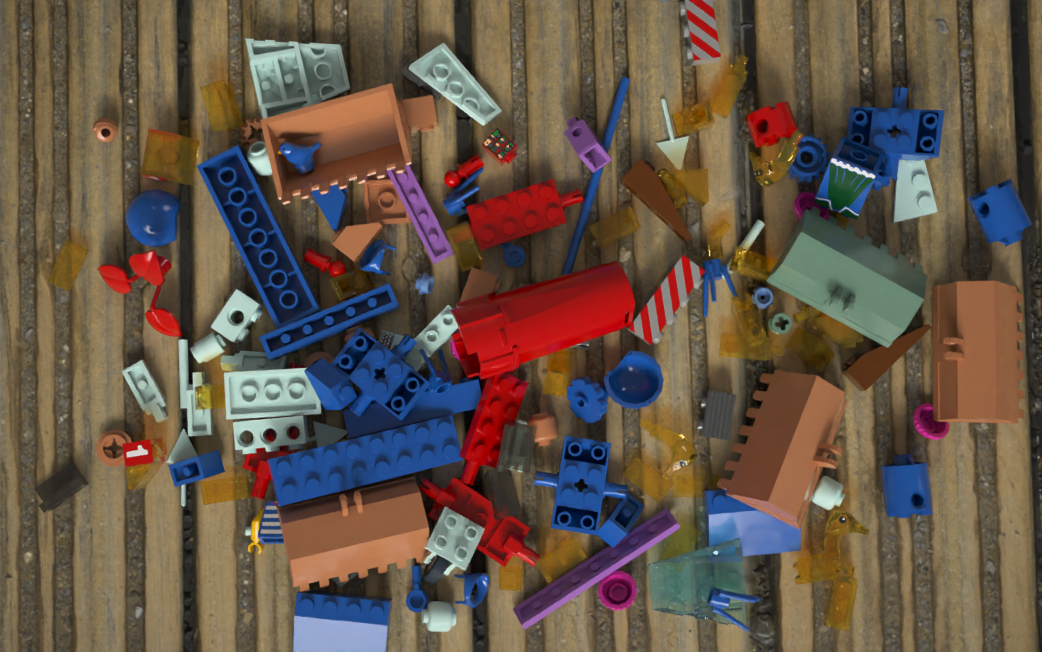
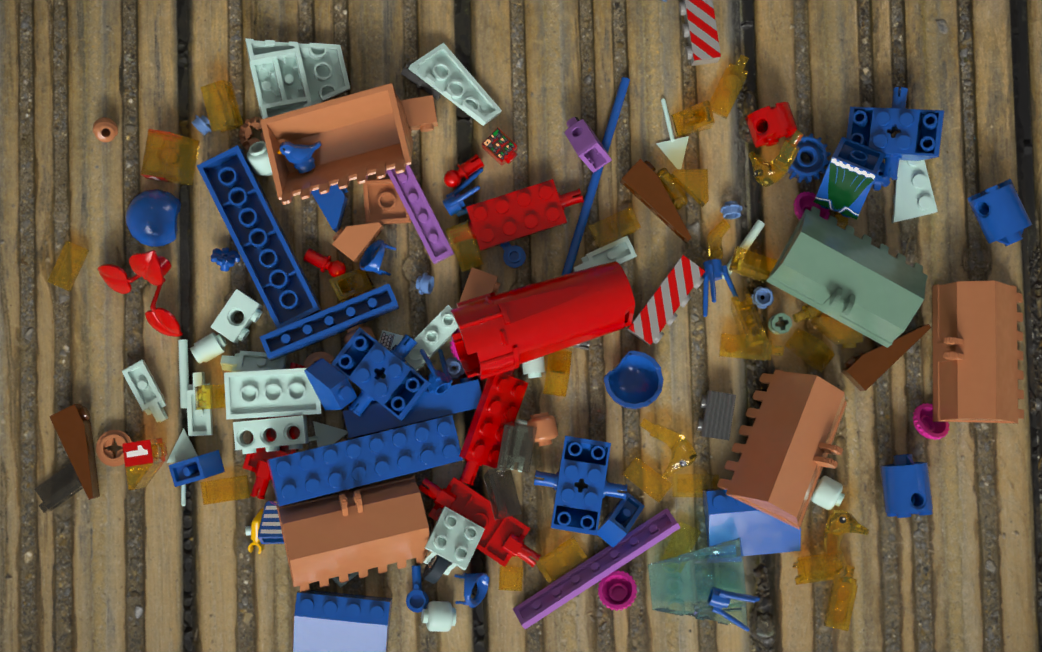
blue plant [567,376,609,423] -> none
none -> reddish brown slope [49,404,100,500]
none -> medium blue plate [191,115,213,136]
none -> blue plant [211,247,240,272]
none -> medium blue plate [446,357,465,379]
none -> light aqua brick [522,356,546,379]
none -> light aqua hinge [573,236,637,272]
none -> medium blue plate [720,201,743,220]

